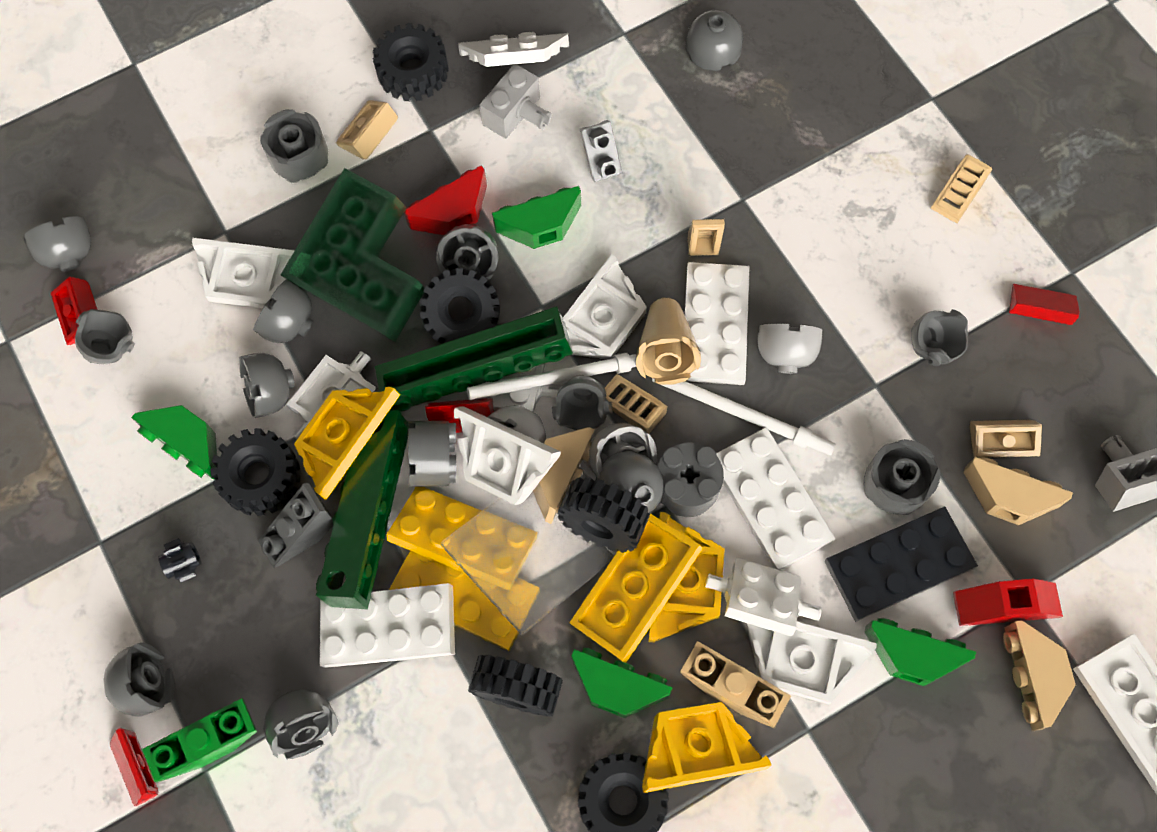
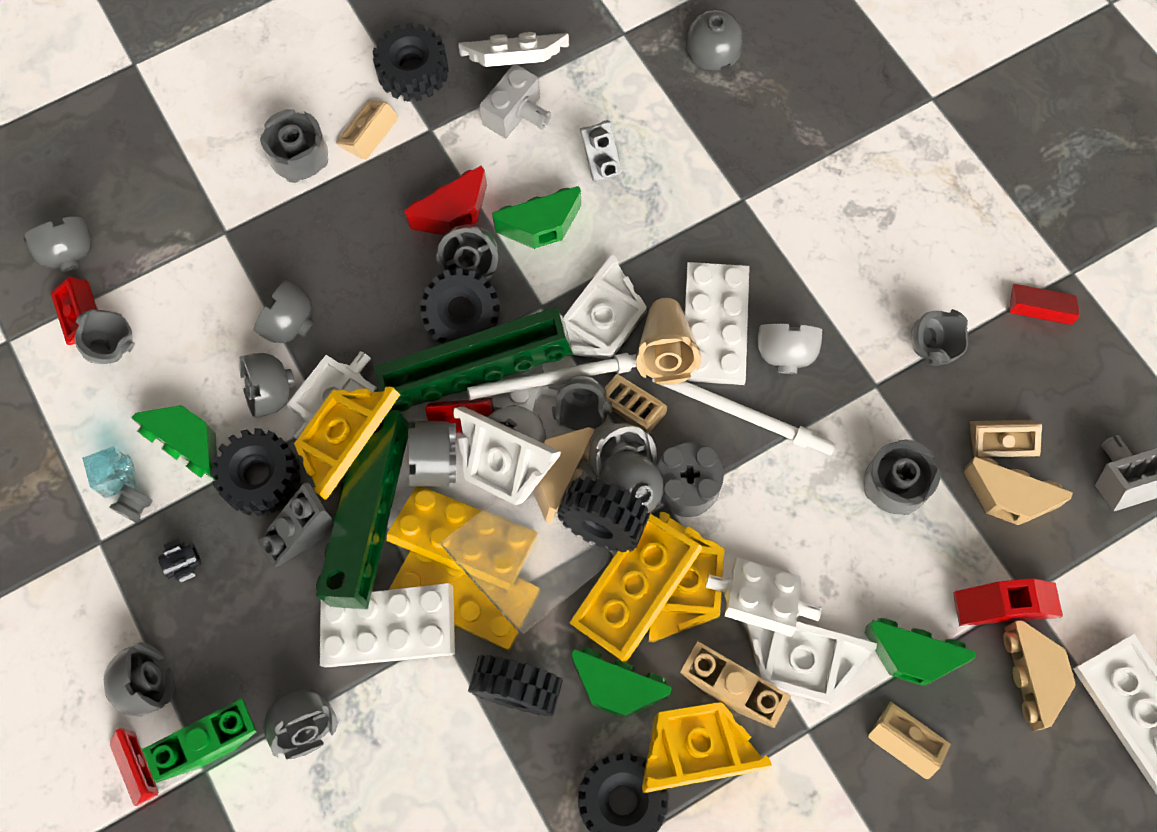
white wing [192,238,310,308] -> none
clear green brick [280,168,425,342] -> none
tan slope [687,219,725,256] -> none
white plate [716,427,835,570] -> none
black plate [824,507,978,622] -> none
tan slope [931,154,992,223] -> none
none -> clear light blue brick [82,446,136,498]
none -> dark grey wheel [109,485,153,524]
none -> tan slope [868,701,951,779]

